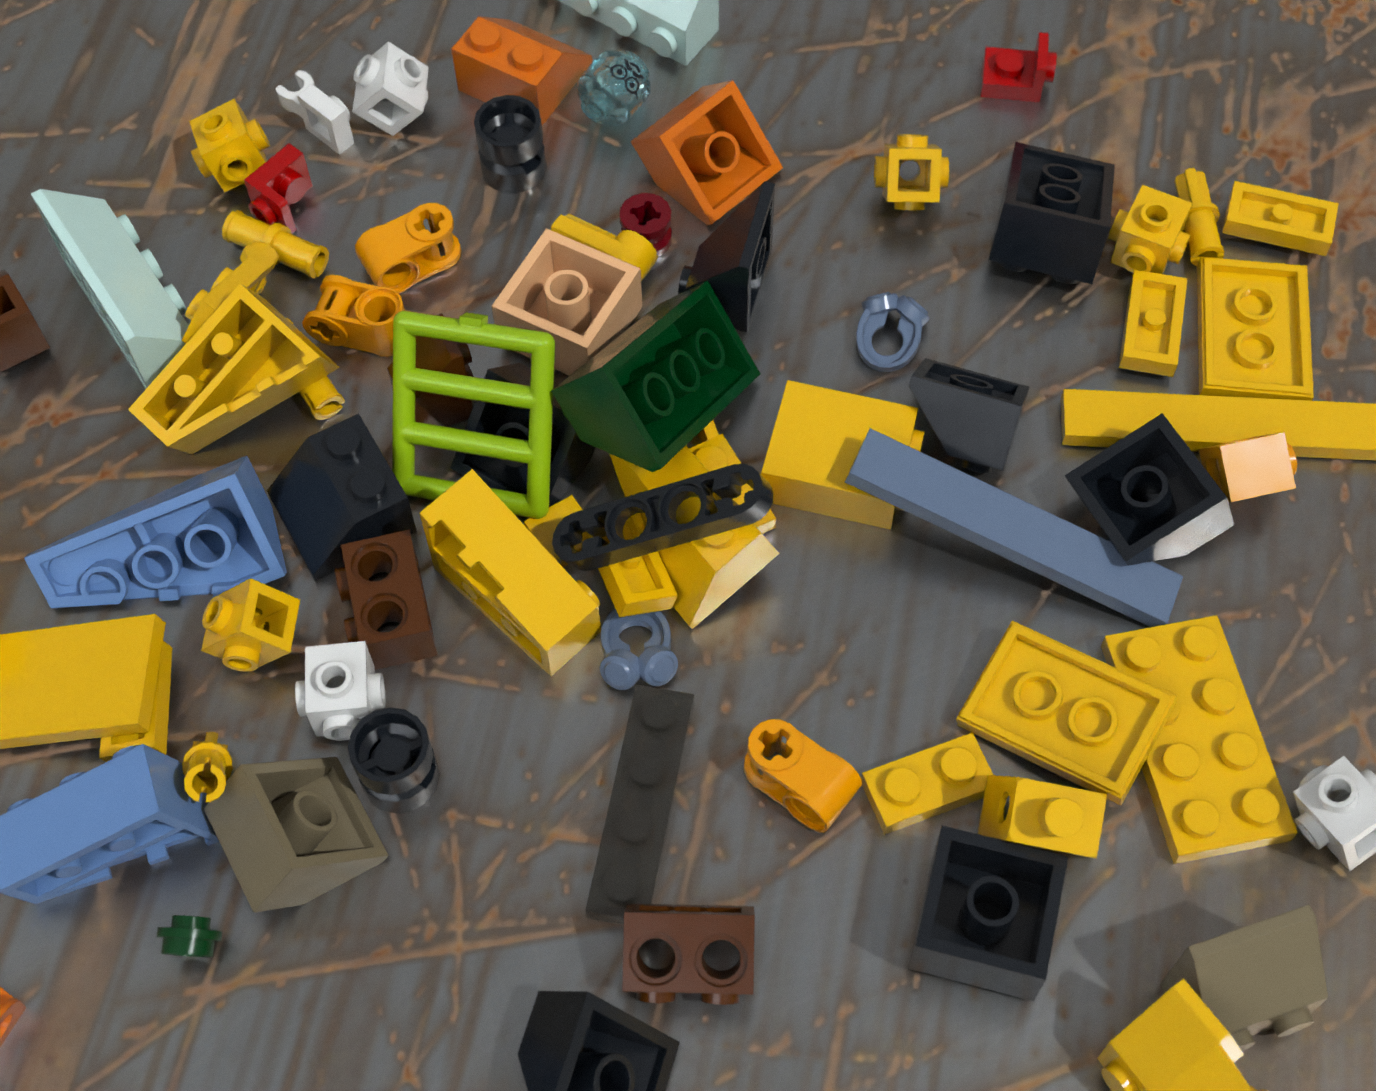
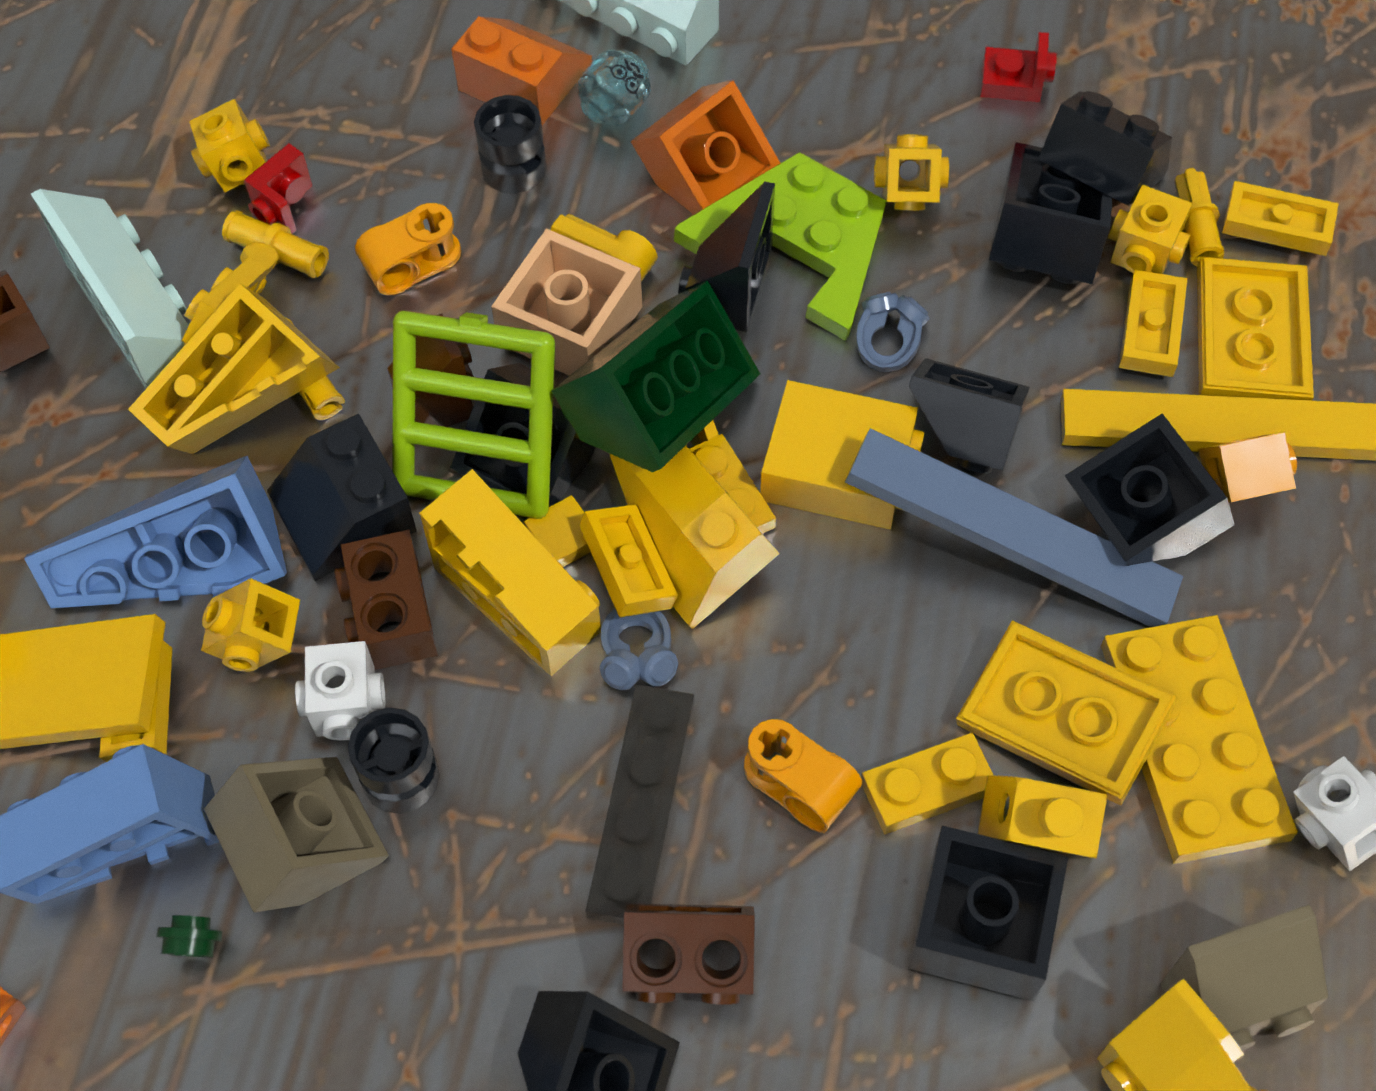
yellow axle [182,732,233,802] -> none
white plate [276,70,354,155] -> none
light orange piece [302,275,405,357] -> none
white brick [352,42,429,136] -> none
black beam [552,464,773,571] -> none
dark red wheel [619,193,672,257] -> none
none -> lime wing [674,152,886,341]
none -> black slope [1038,91,1172,206]

